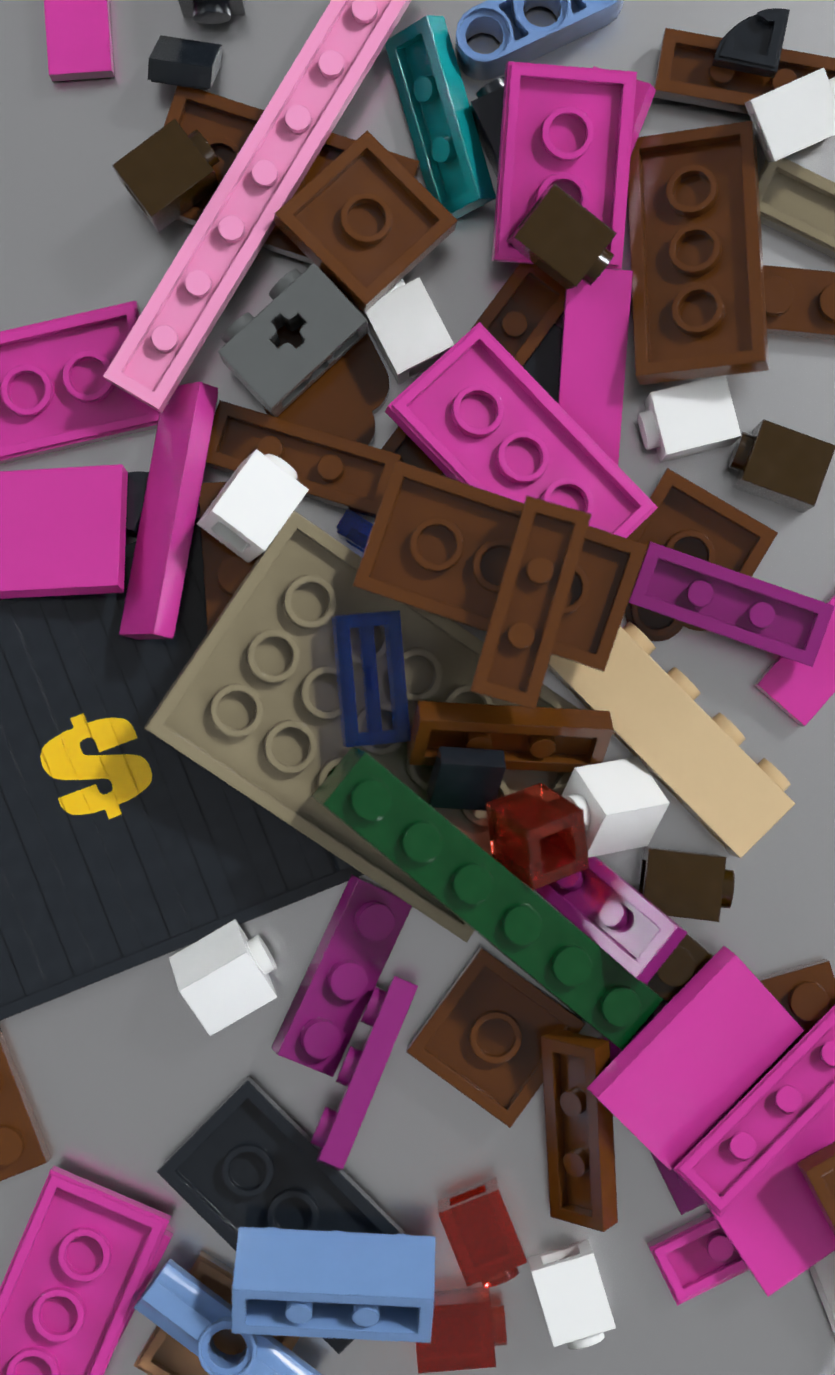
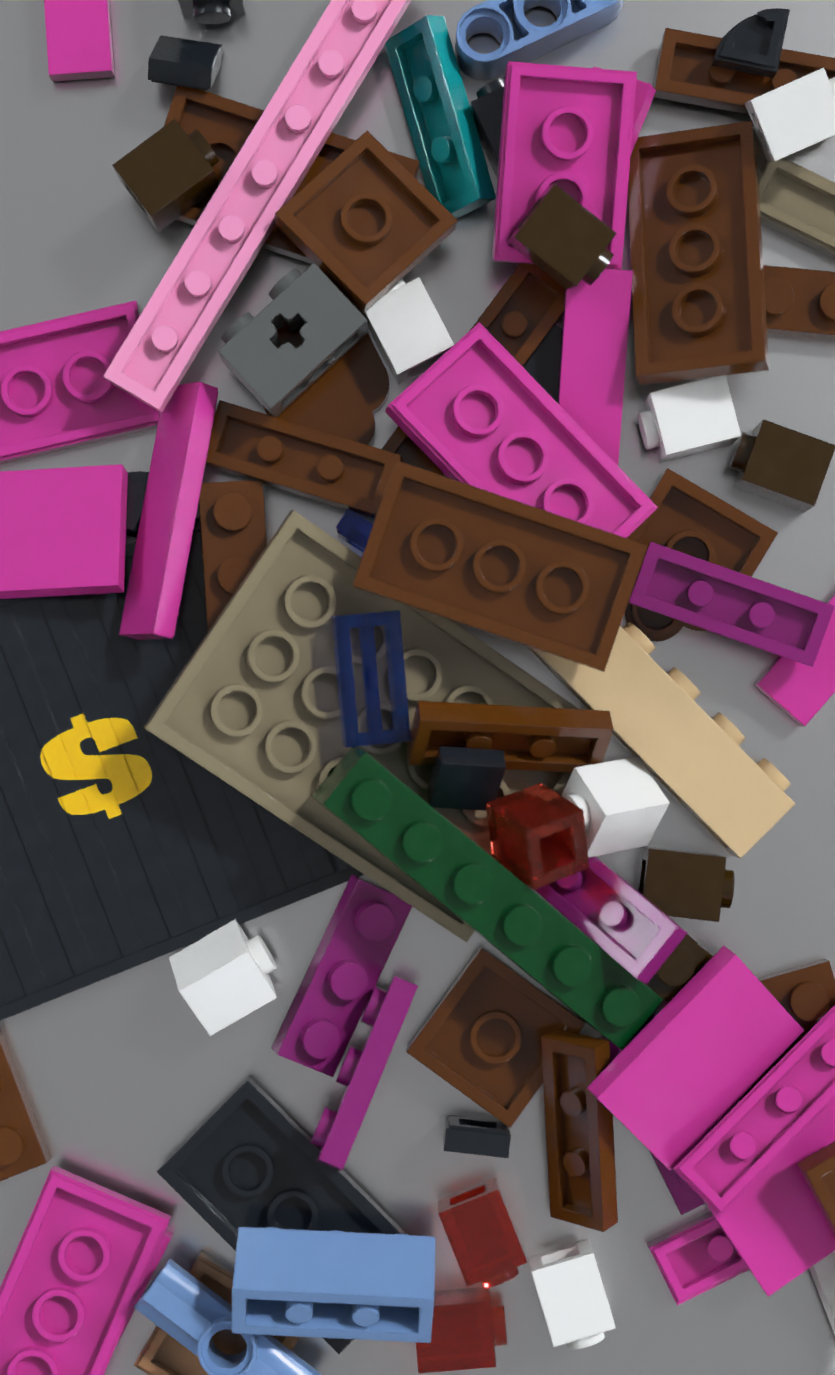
white brick [197,449,309,563] -> none
reddish brown plate [470,496,592,709] -> none
none -> black tile [443,1116,511,1158]

